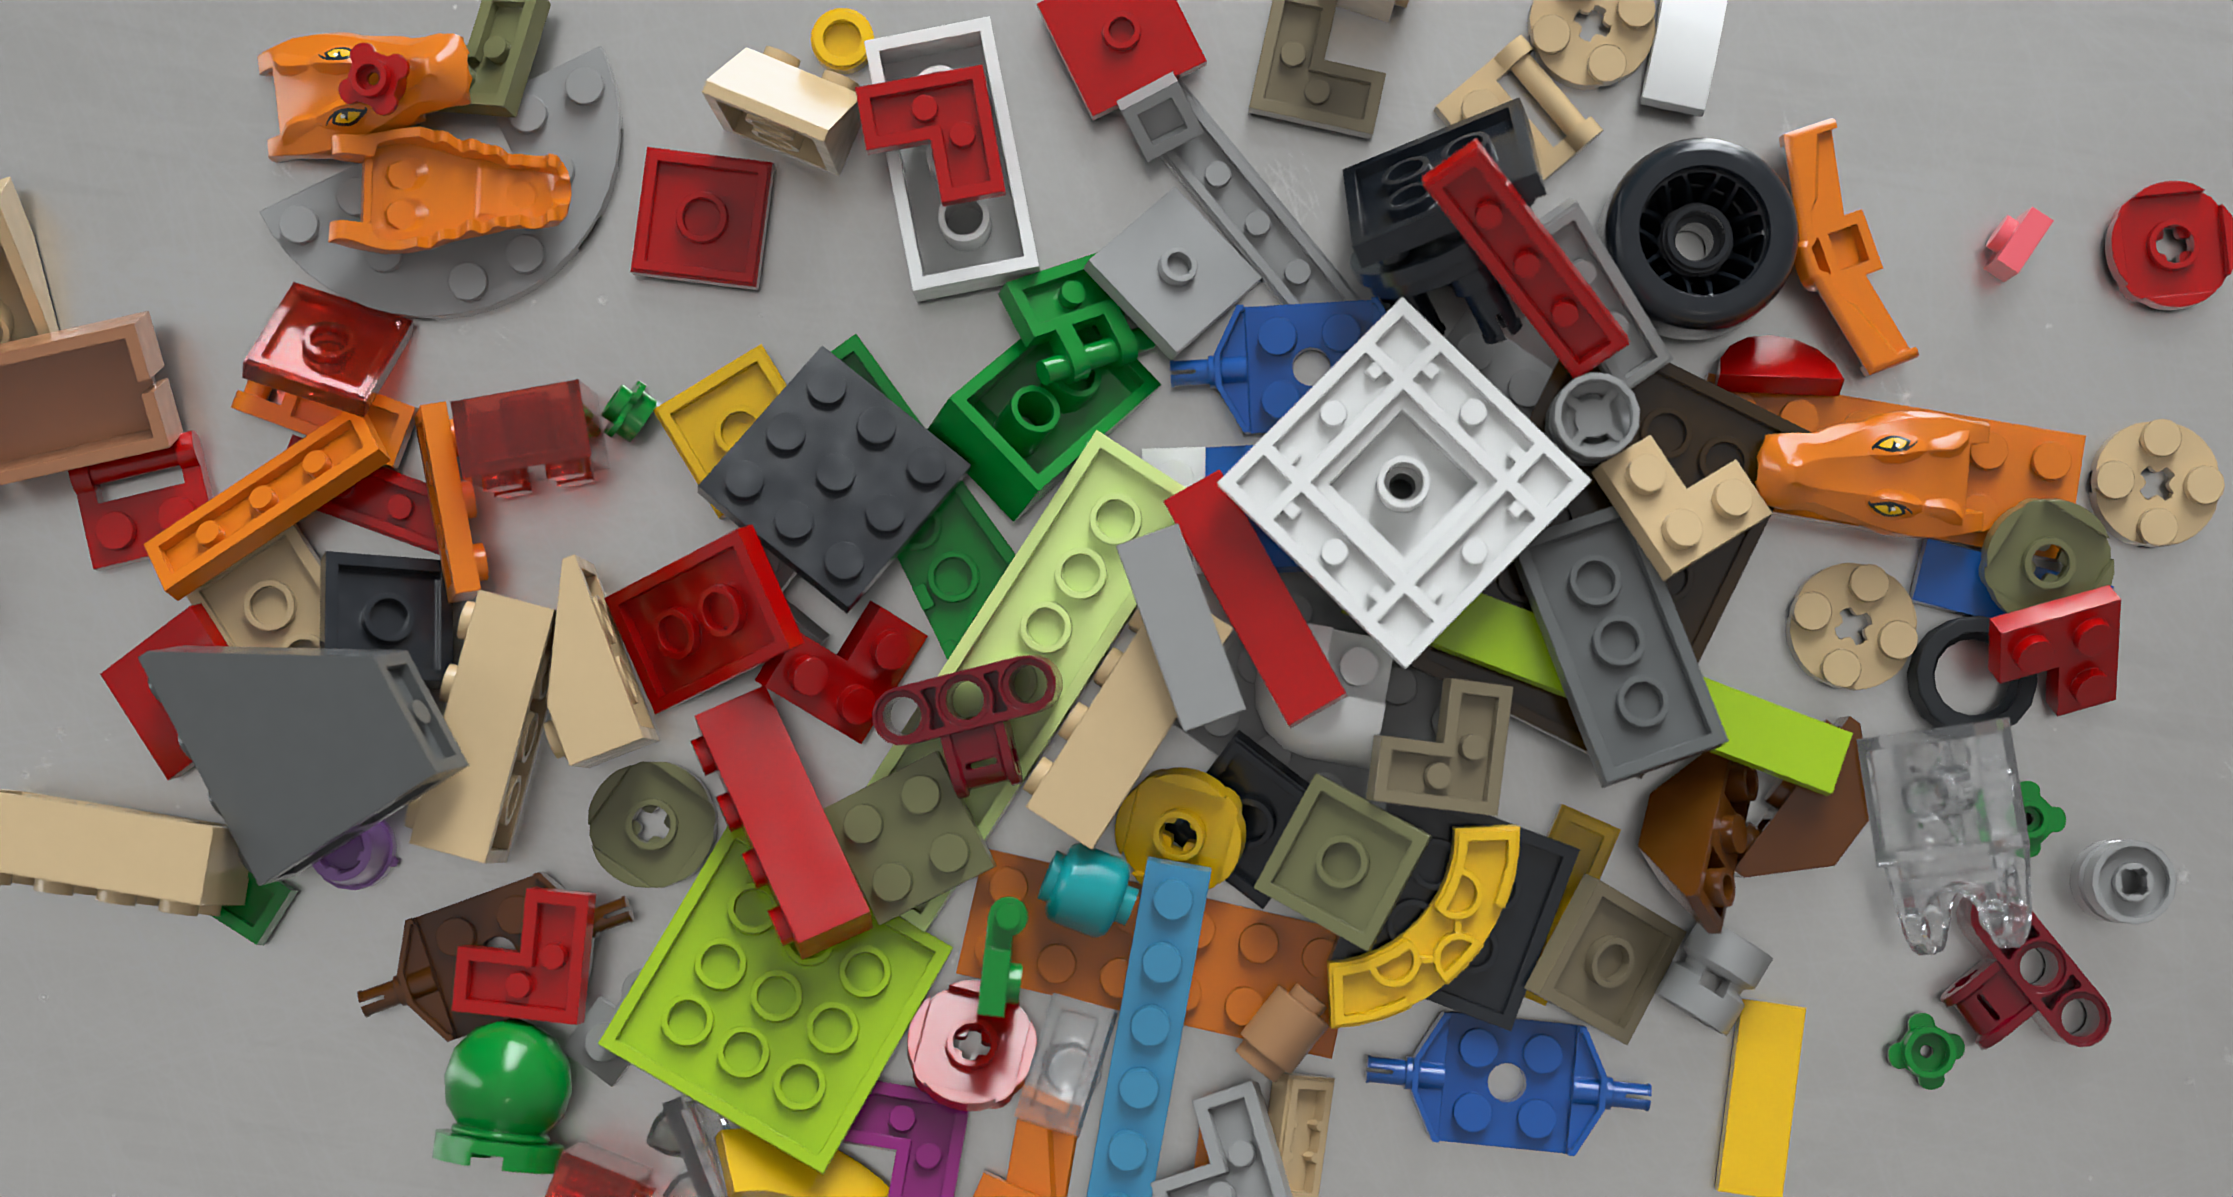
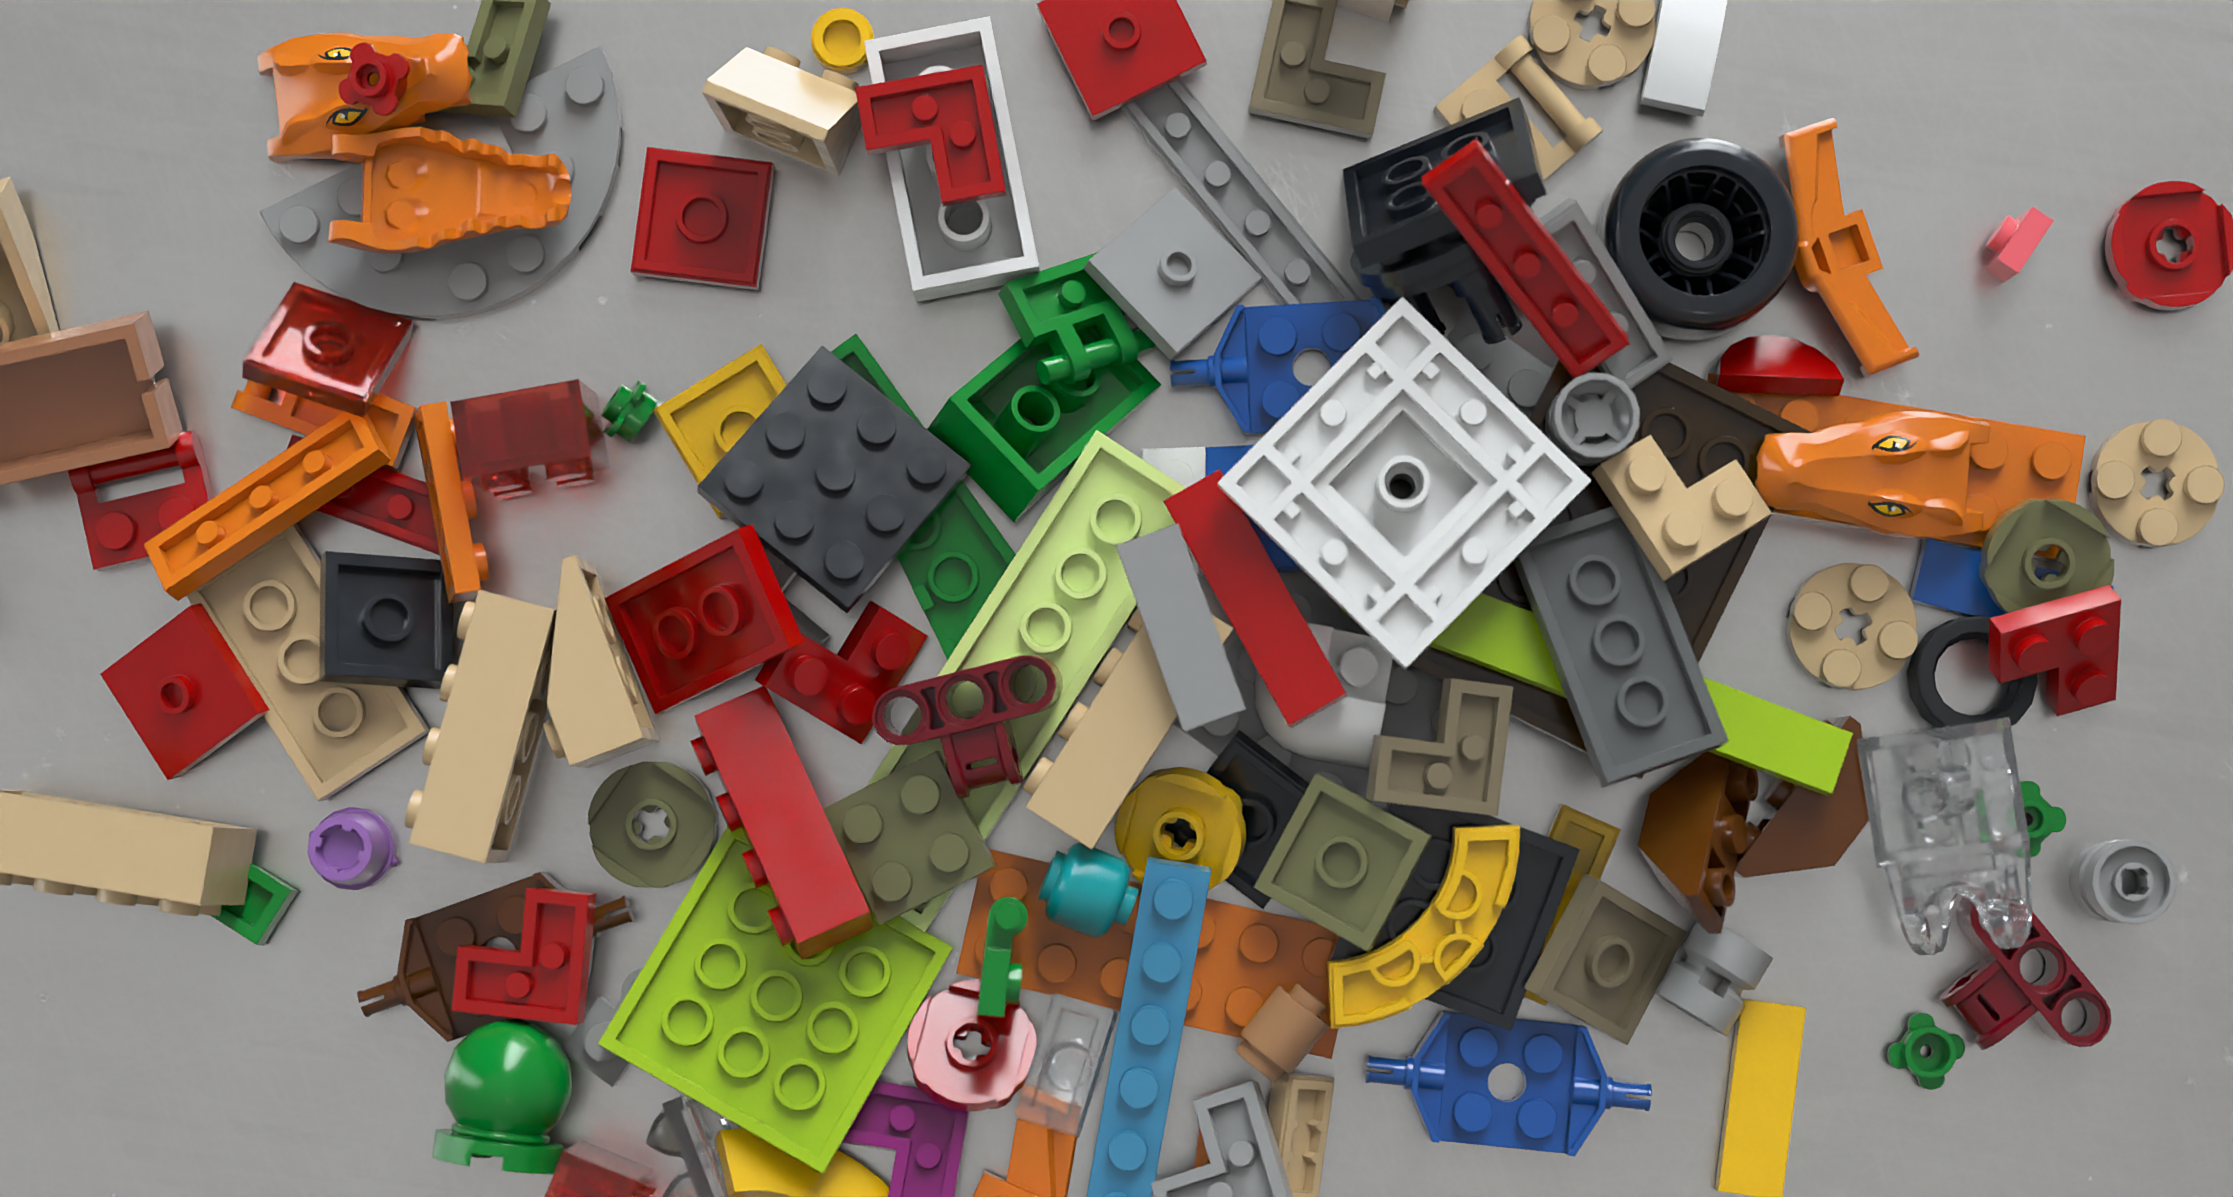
dark grey slope [138,645,469,886] -> none
light grey plate [1116,71,1204,162] -> none

